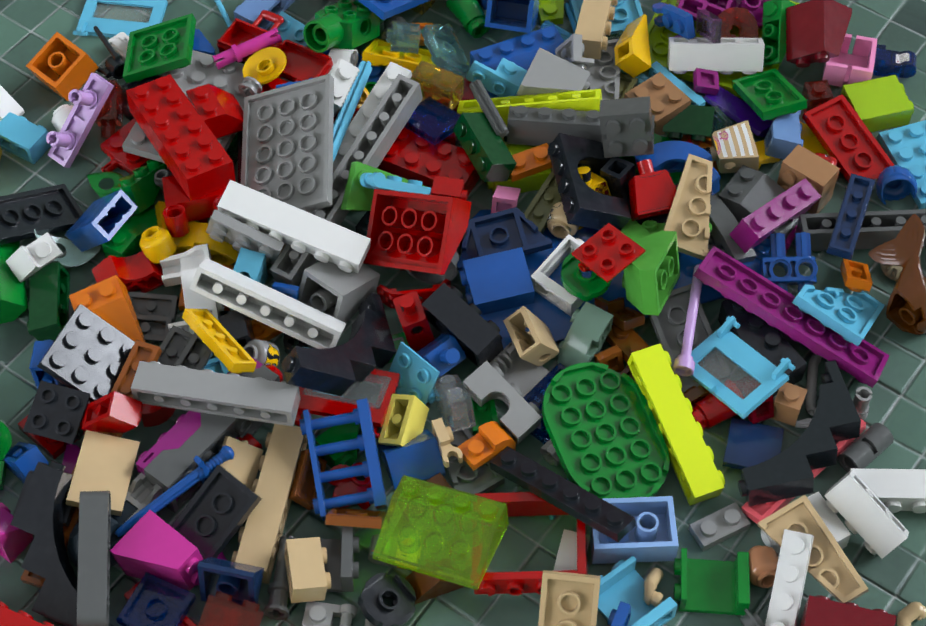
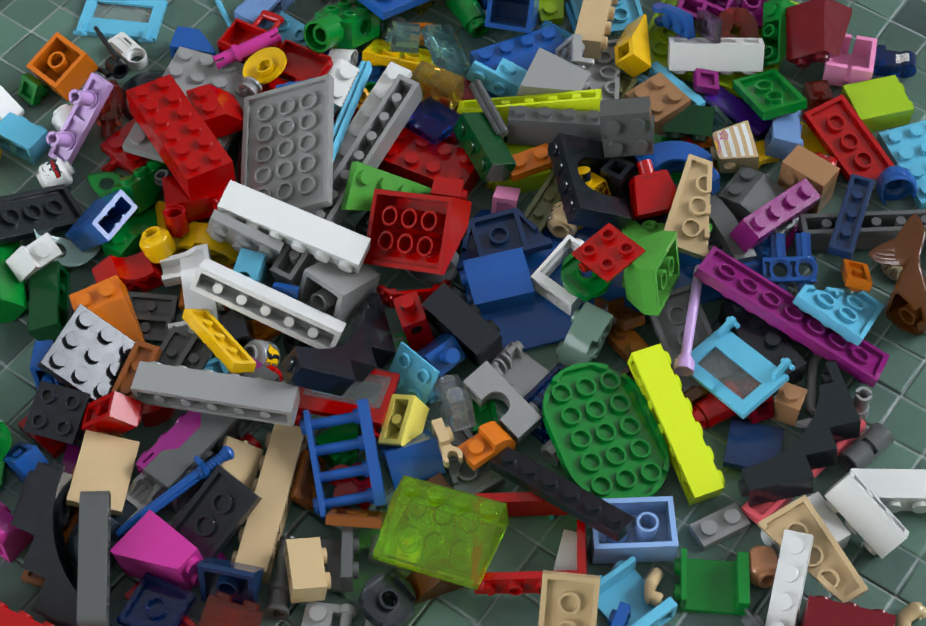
green plate [123,13,196,83] -> none
medium azure plate [360,172,432,195] -> none
tan torso [503,306,559,367] -> none
dark orange plate [594,345,624,373] -> none
none -> green tile [17,73,49,106]
none -> white head [36,157,75,188]

